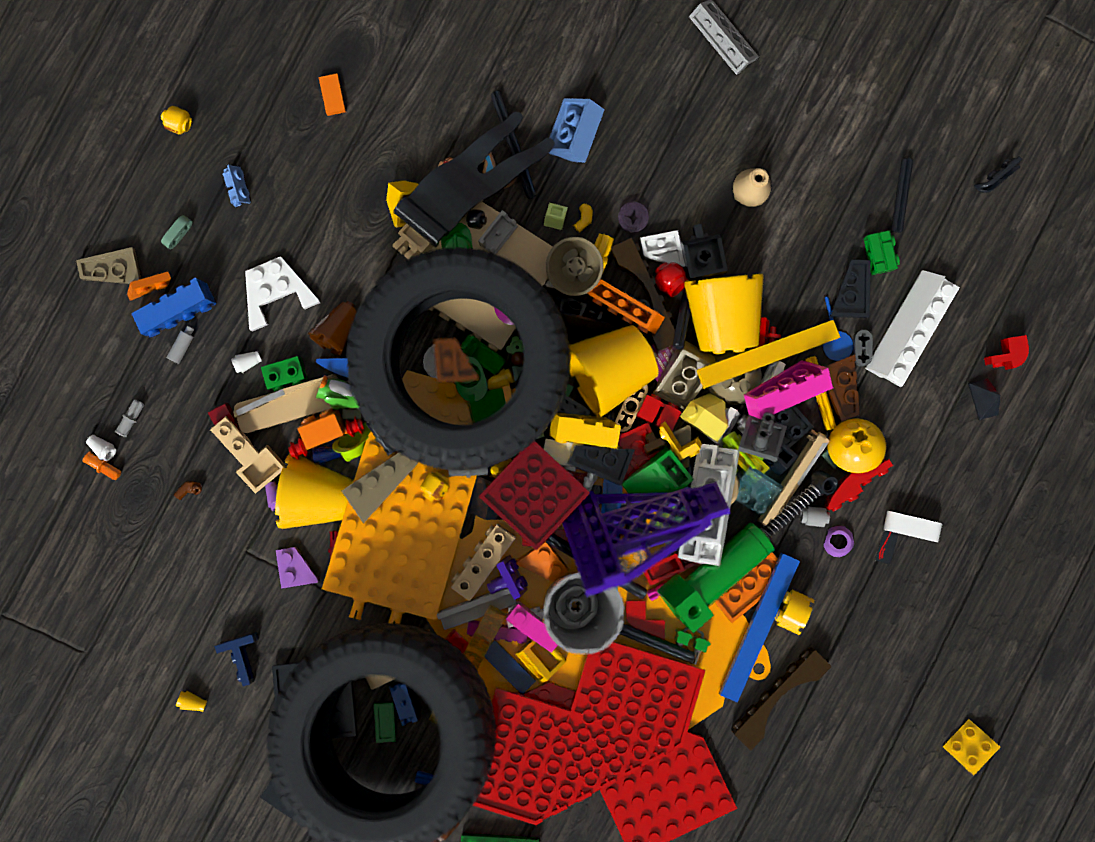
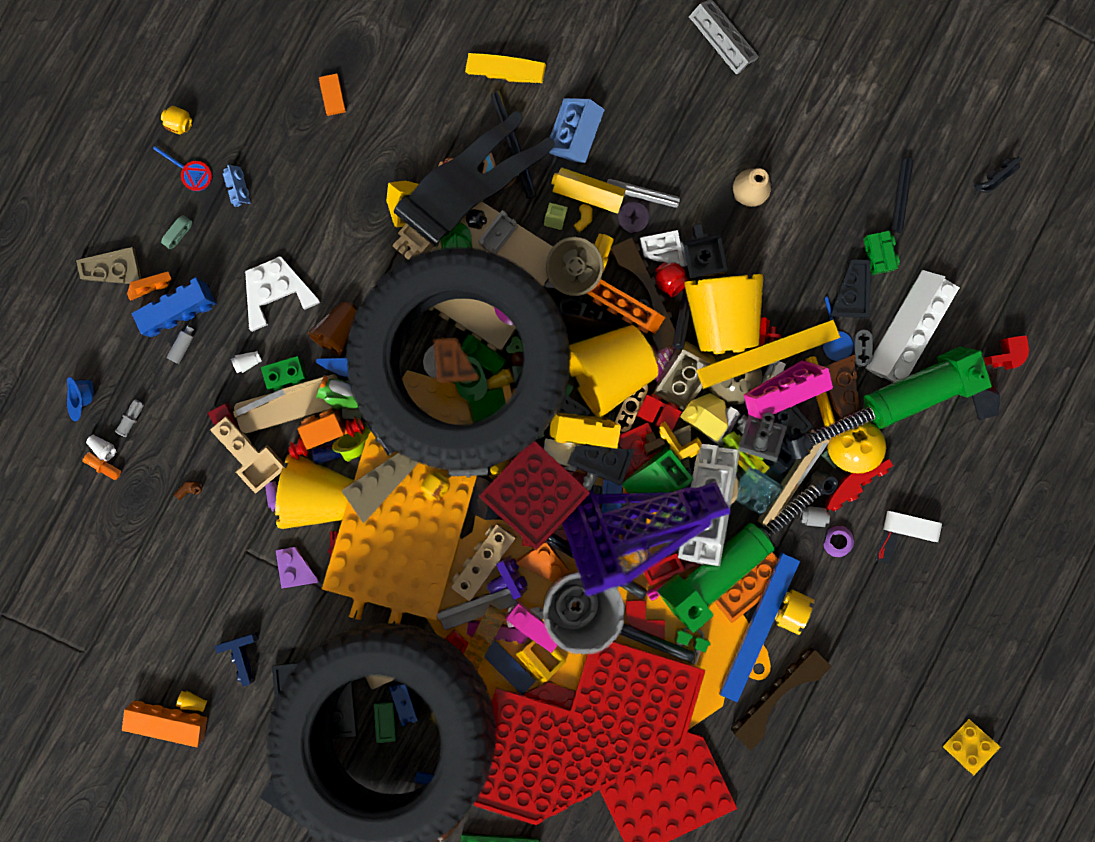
none -> blue piece [67,377,94,421]
none -> orange brick [122,701,207,747]
none -> piece [153,146,212,191]
none -> yellow slope [465,53,546,83]
none -> yellow brick [551,168,626,214]
none -> light grey axle [607,179,680,208]
none -> green piece [786,347,992,459]

